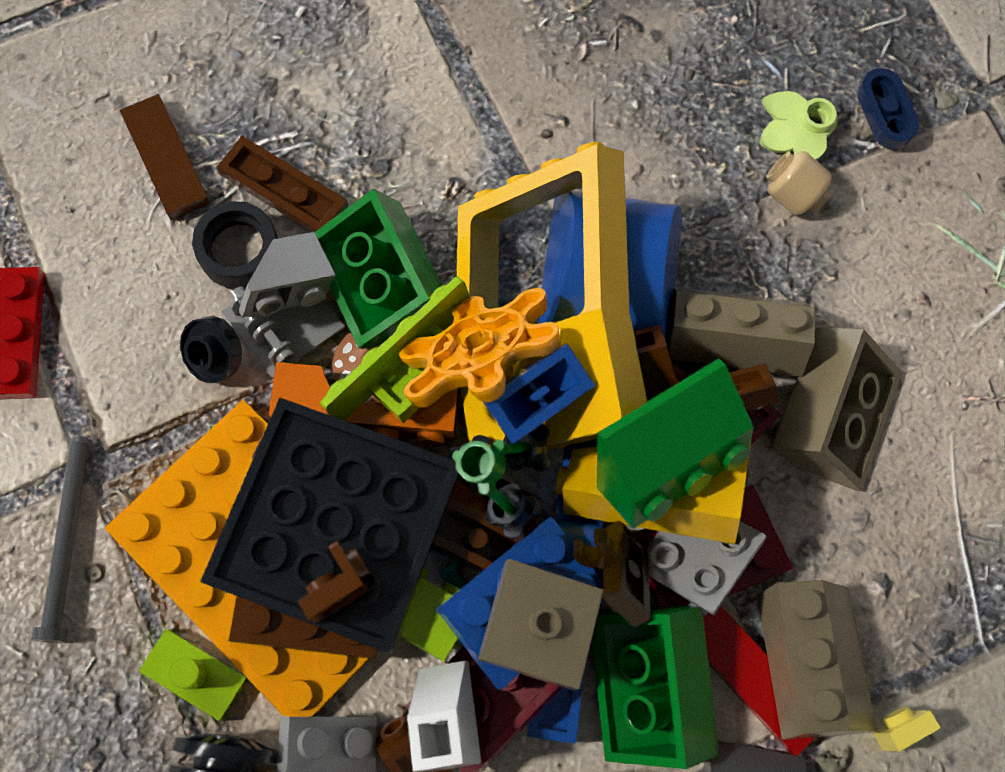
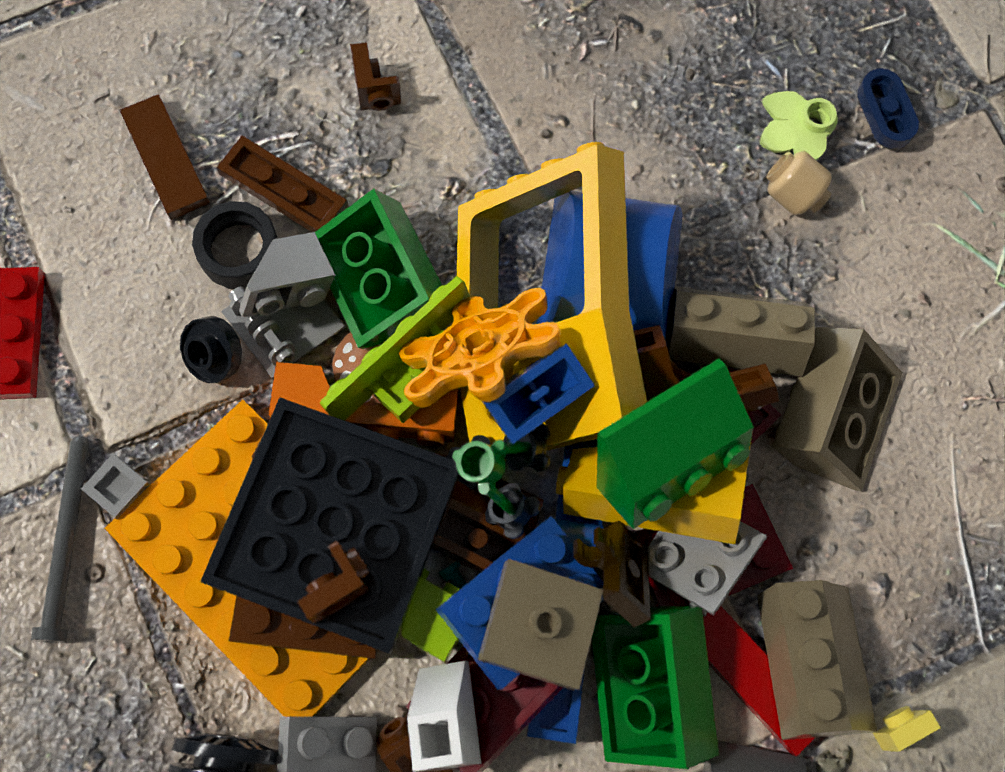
lime tile [139,629,248,721] -> none
none -> light grey plate [81,453,151,519]
none -> reddish brown bracket [350,42,401,111]

